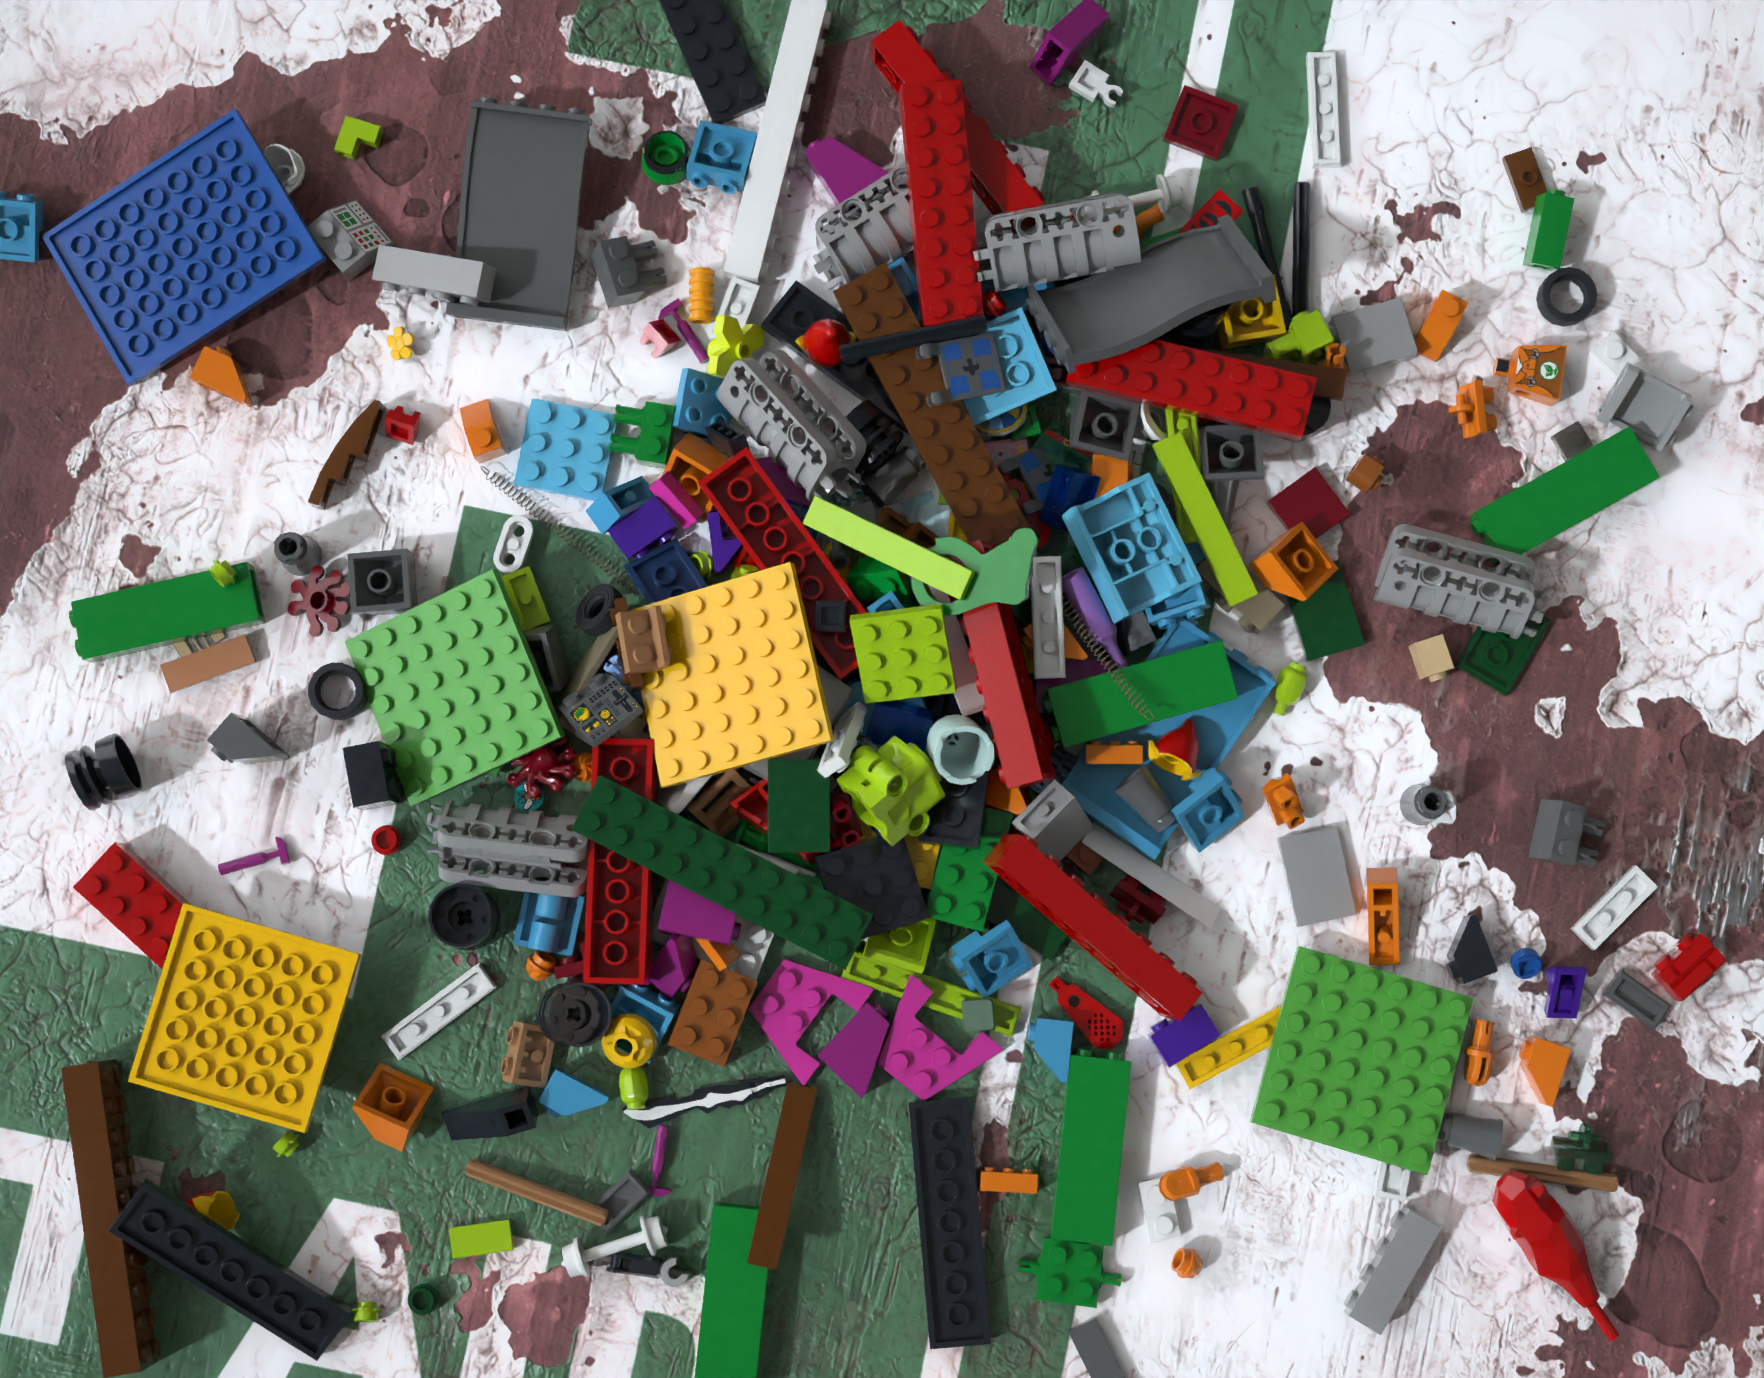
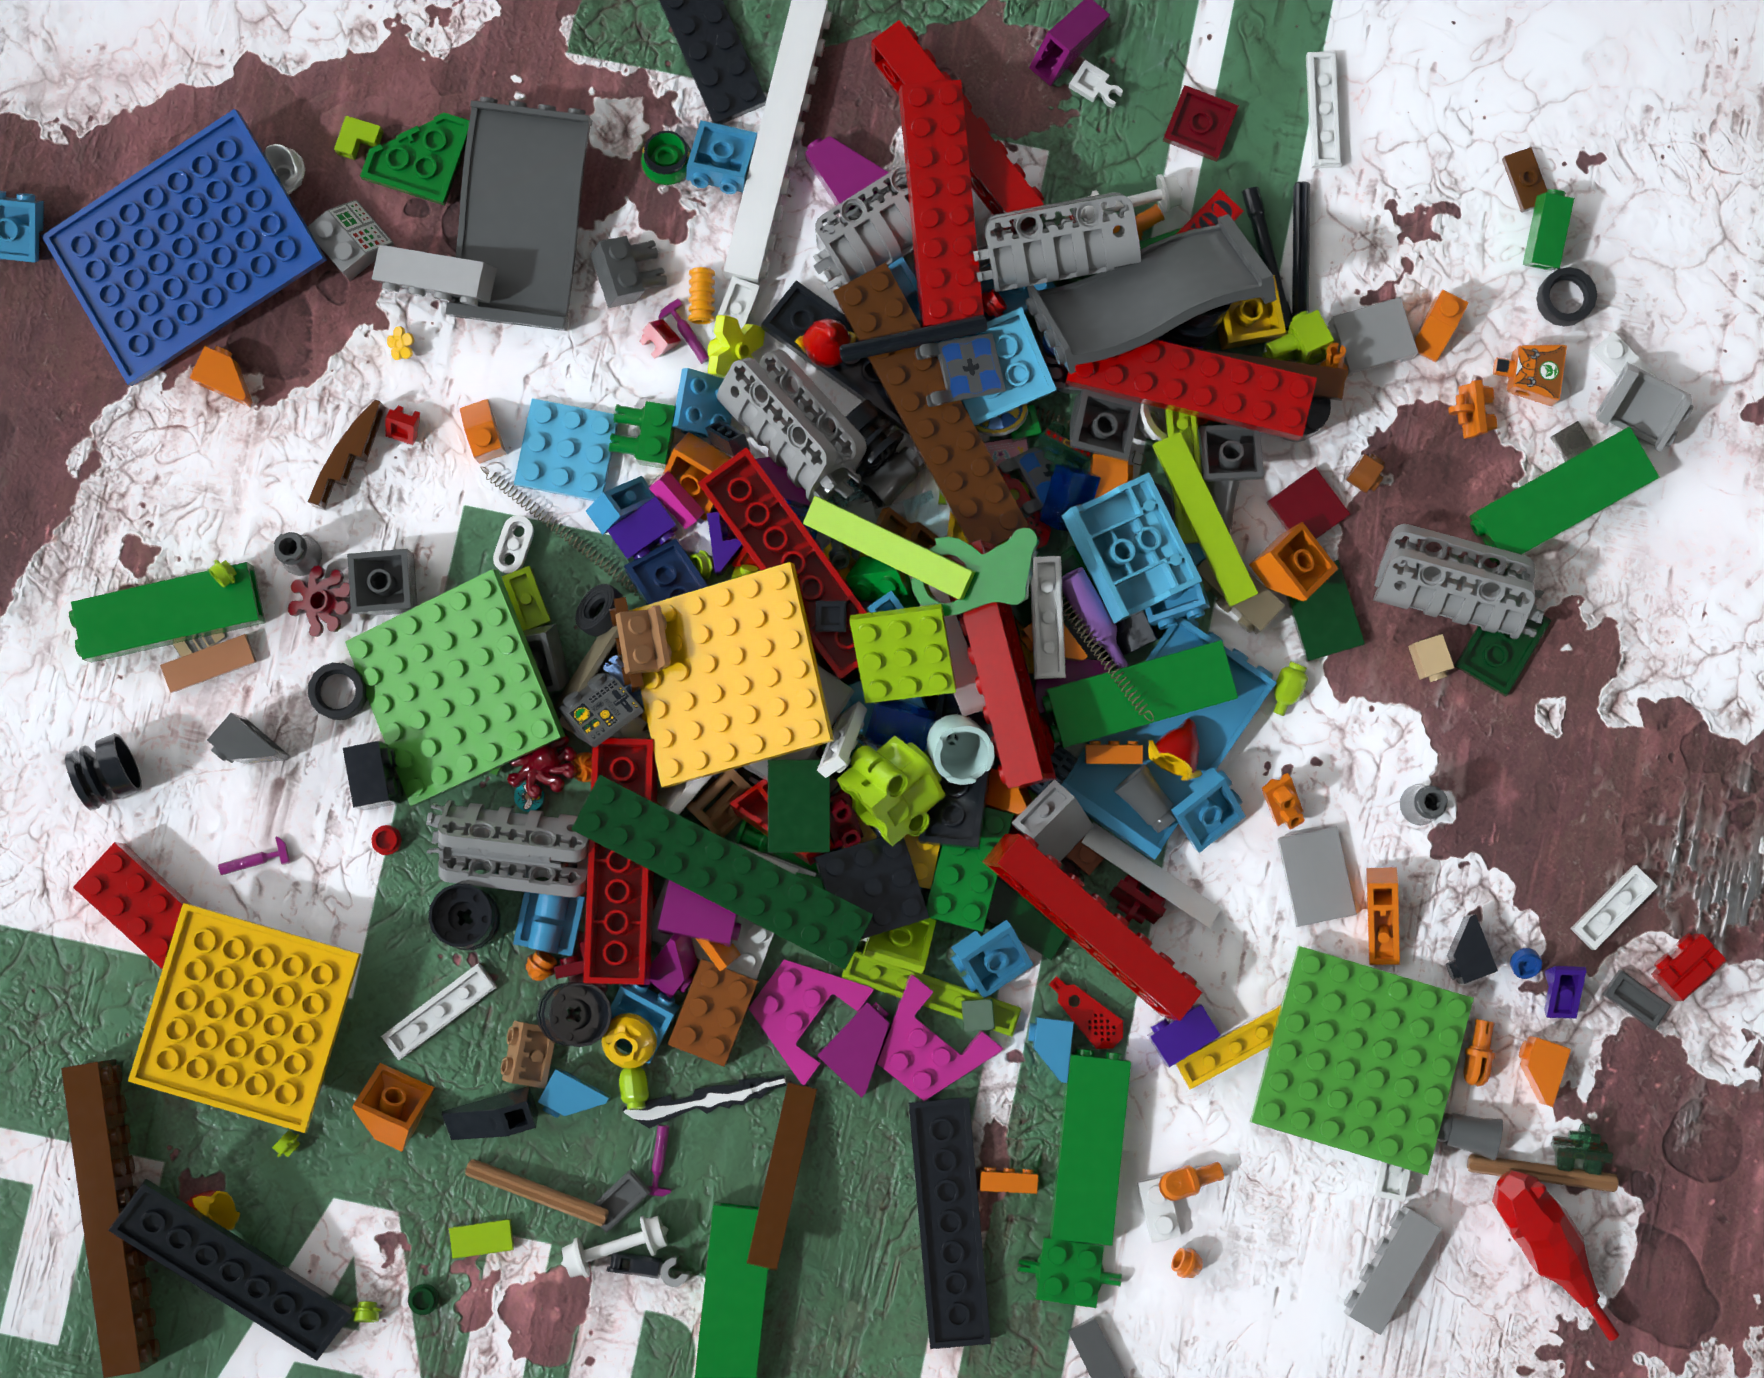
dark grey brick [1528,799,1605,867] -> none
none -> green plate [360,112,470,206]

